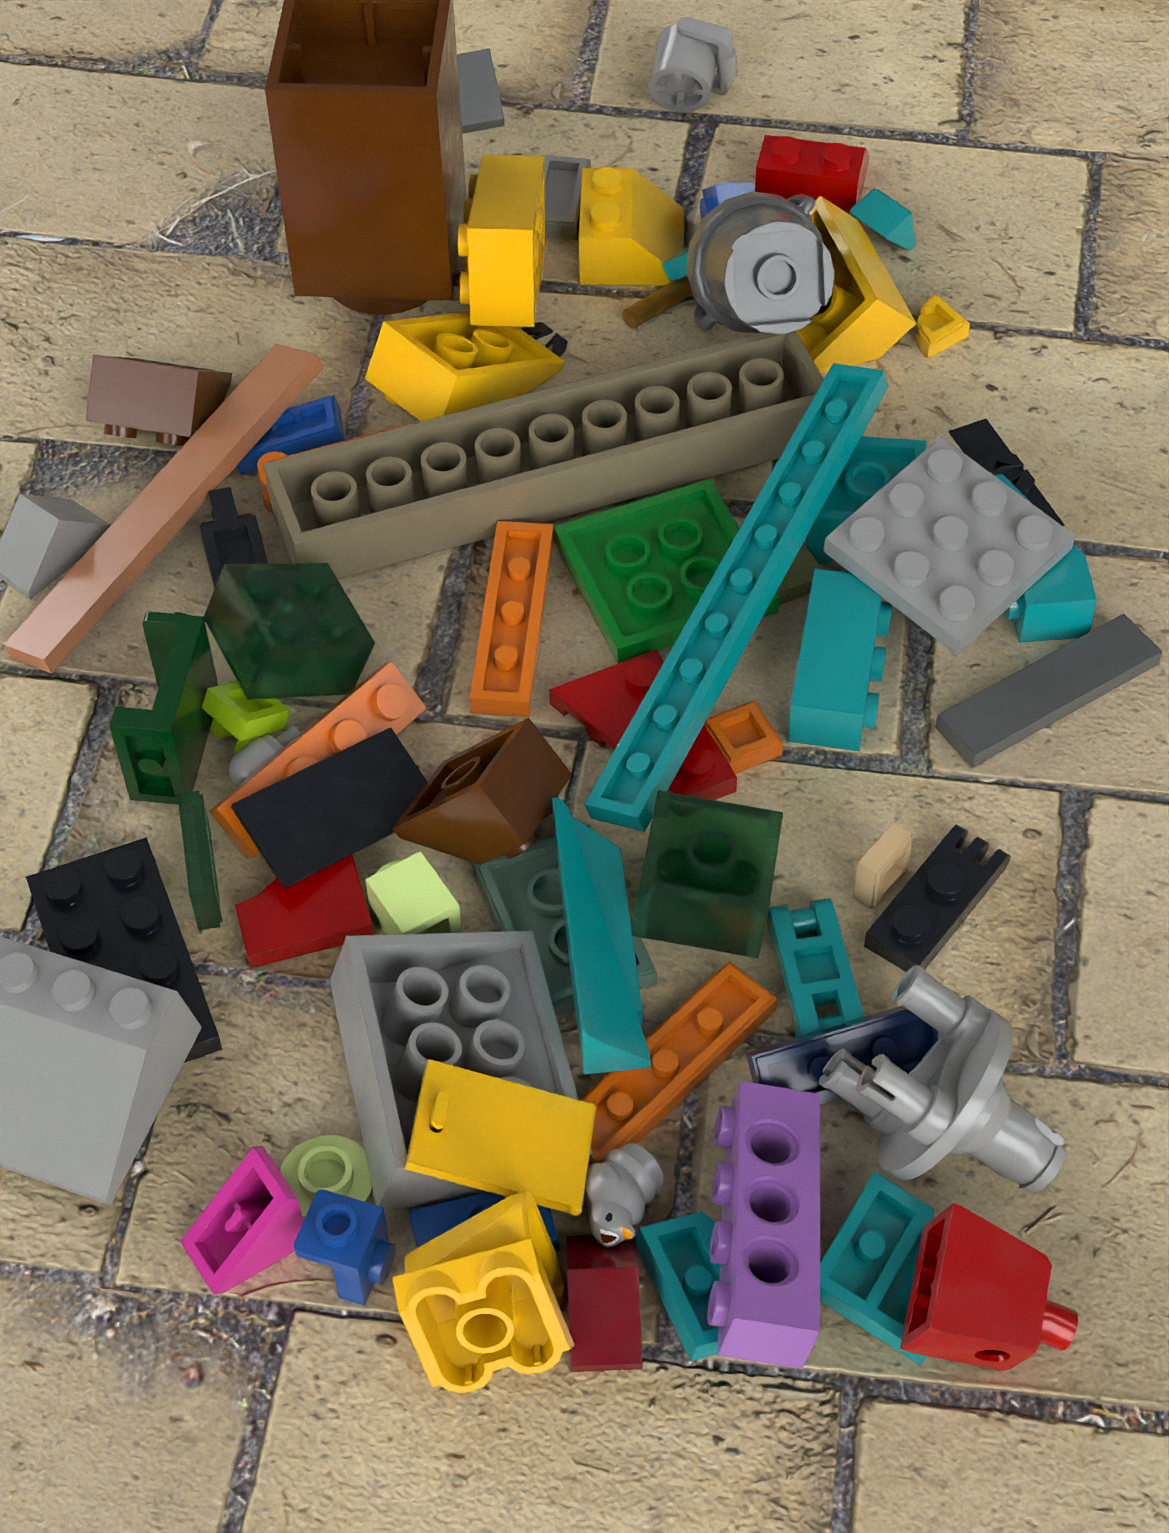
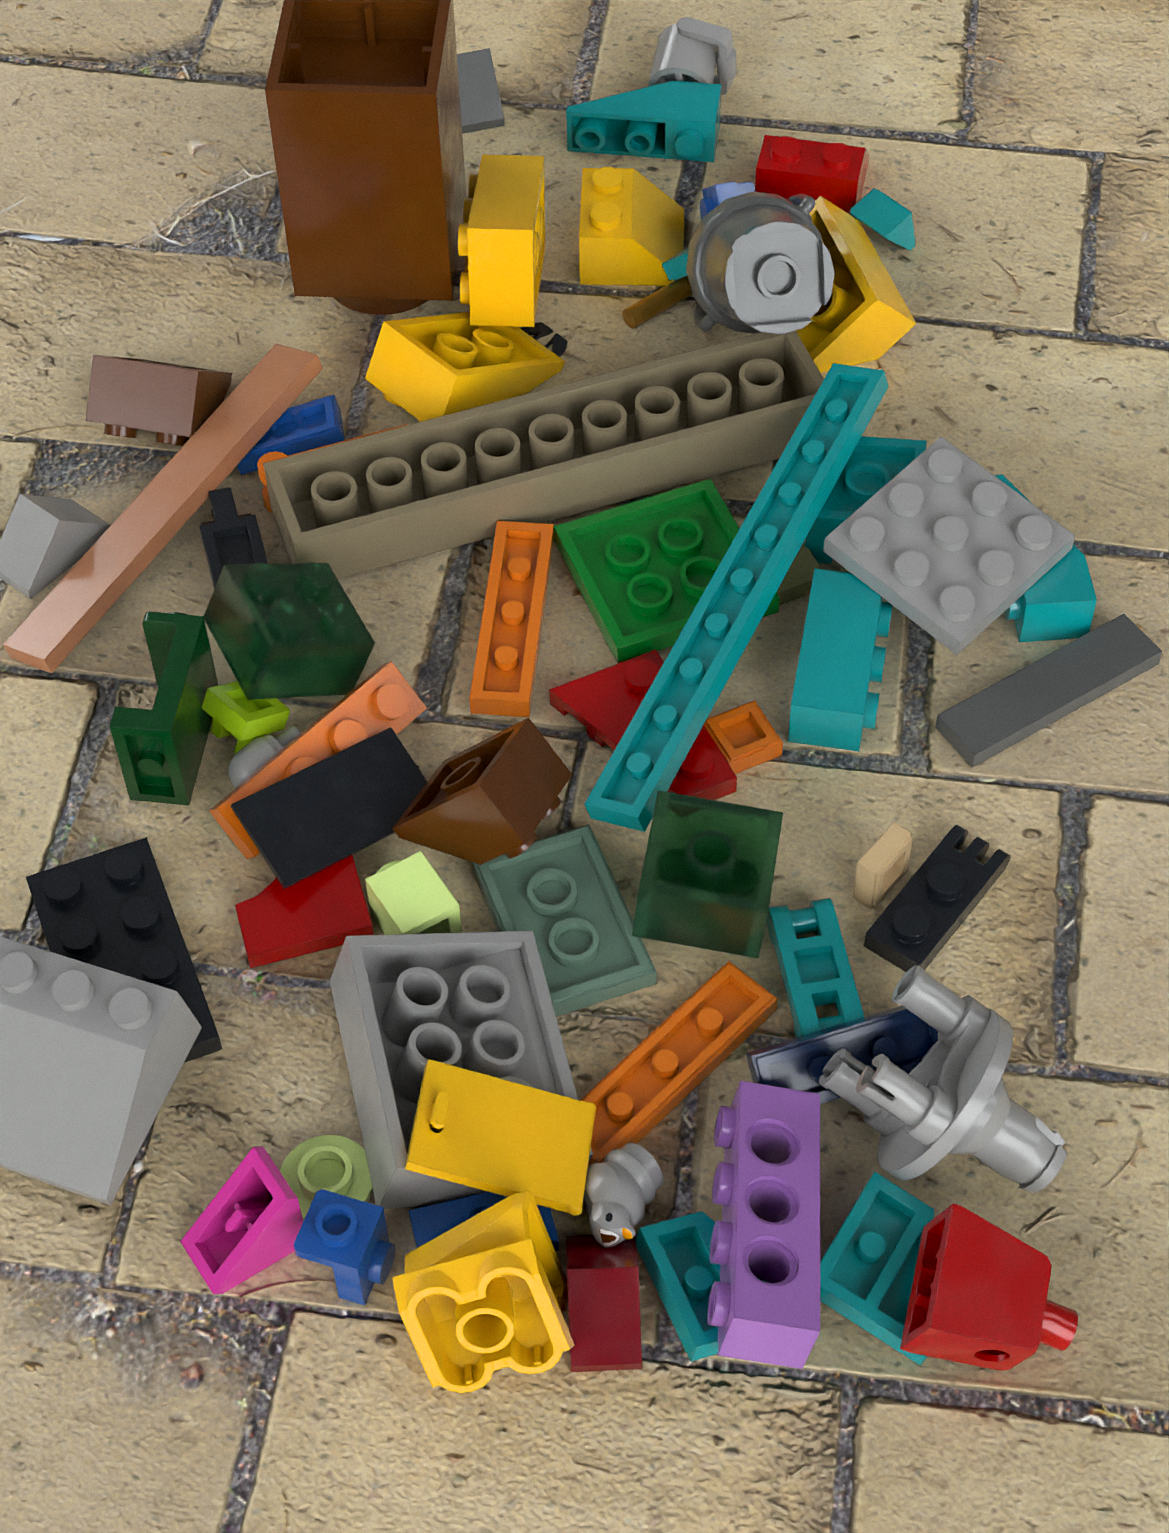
clear green tile [177,790,223,931] -> none
light grey tile [541,155,591,240] -> none
teal wedge [552,798,651,1074] -> none
yellow tile [915,294,970,359] -> none
black piece [948,419,1064,526] -> none
none -> teal slope [566,81,722,162]

